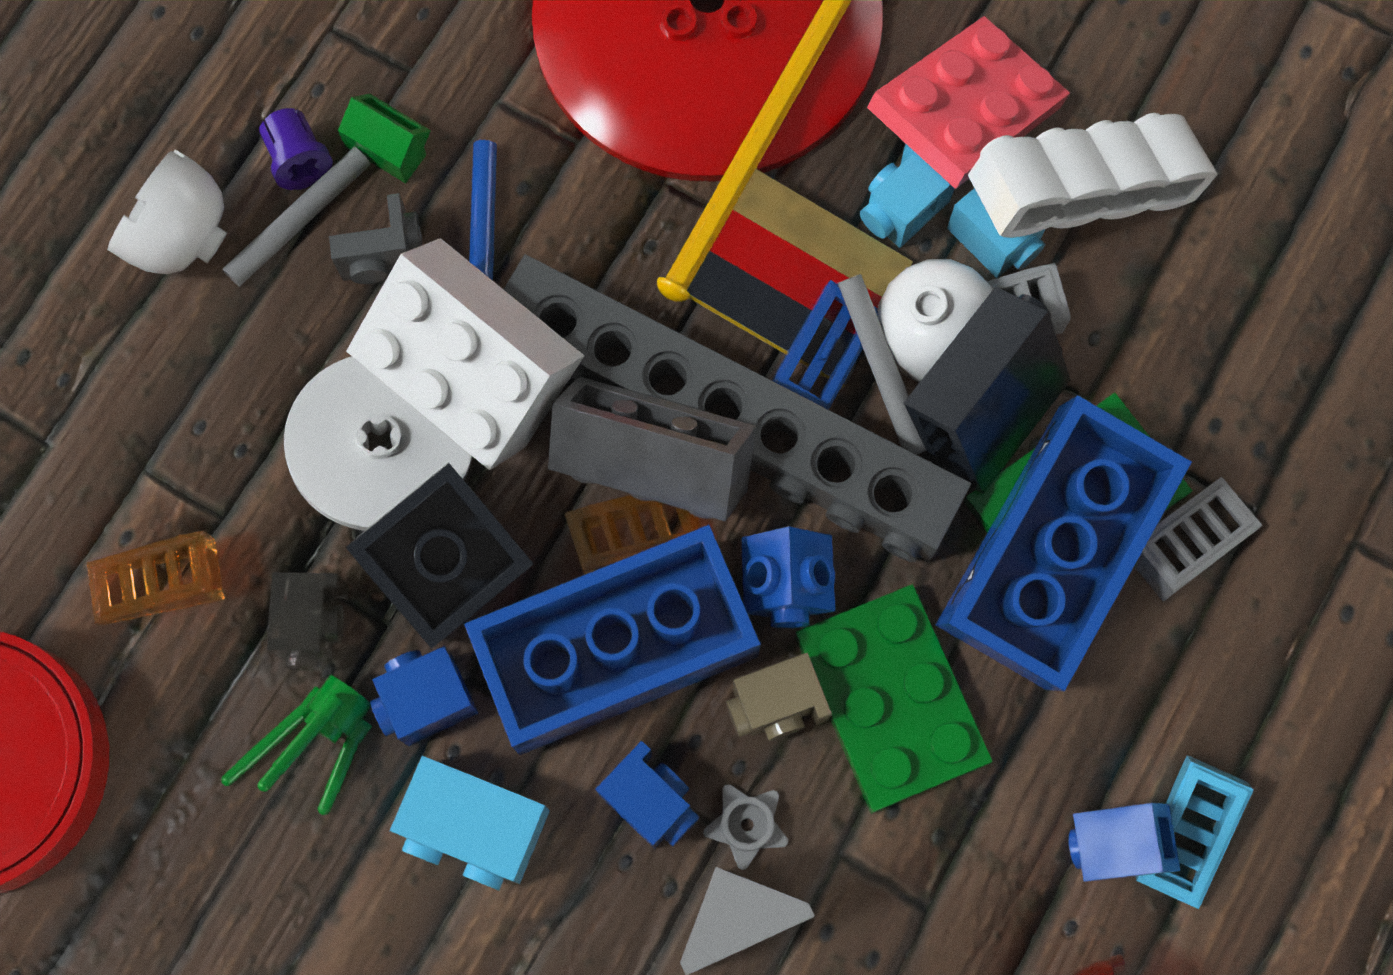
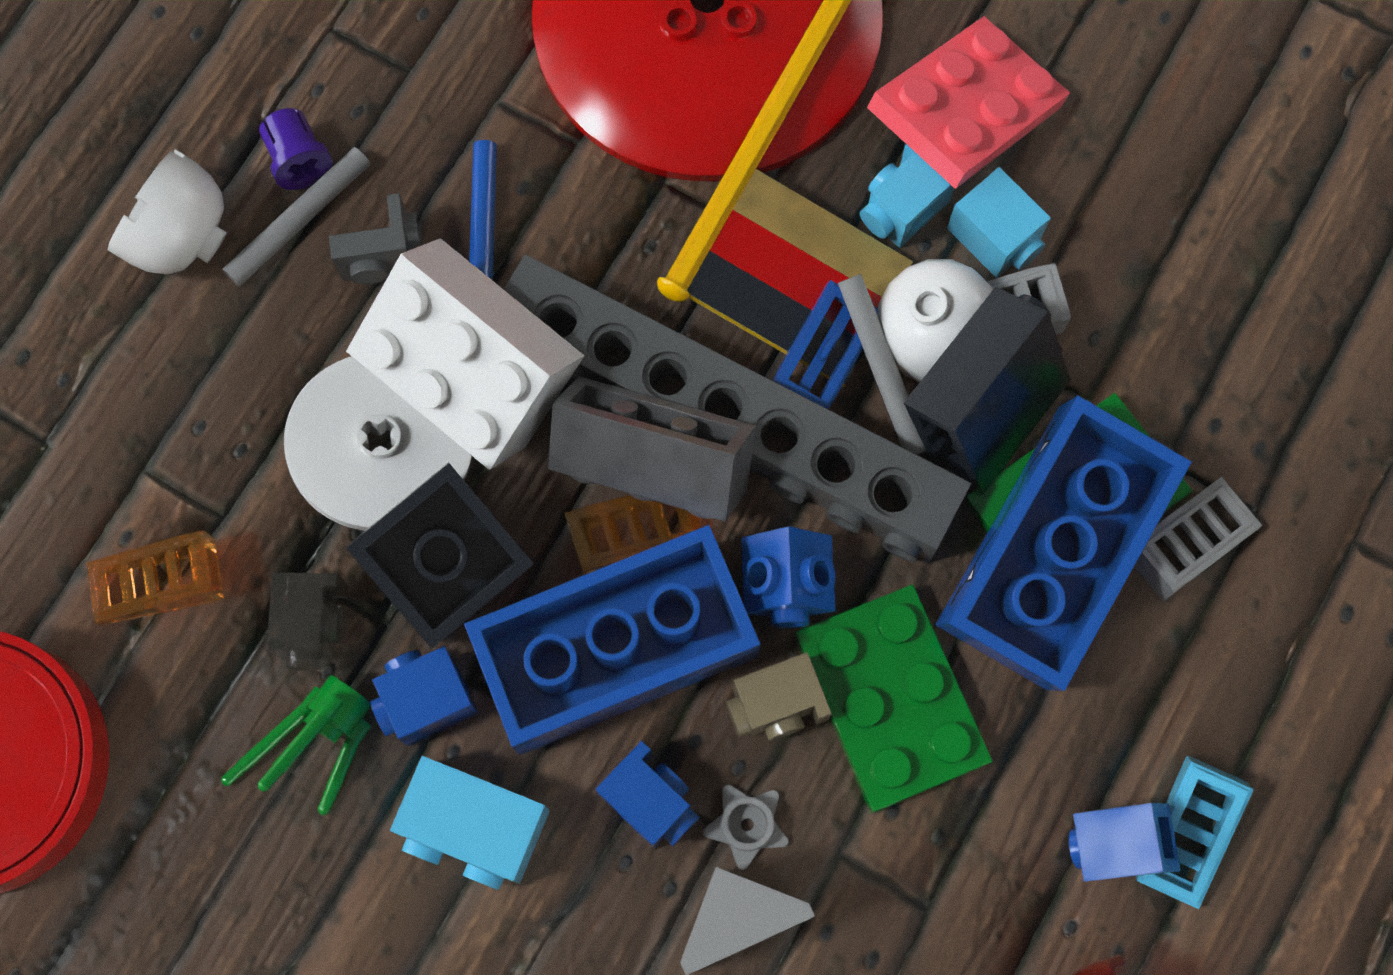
green piece [338,93,431,184] -> none
white brick [968,113,1218,238] -> none

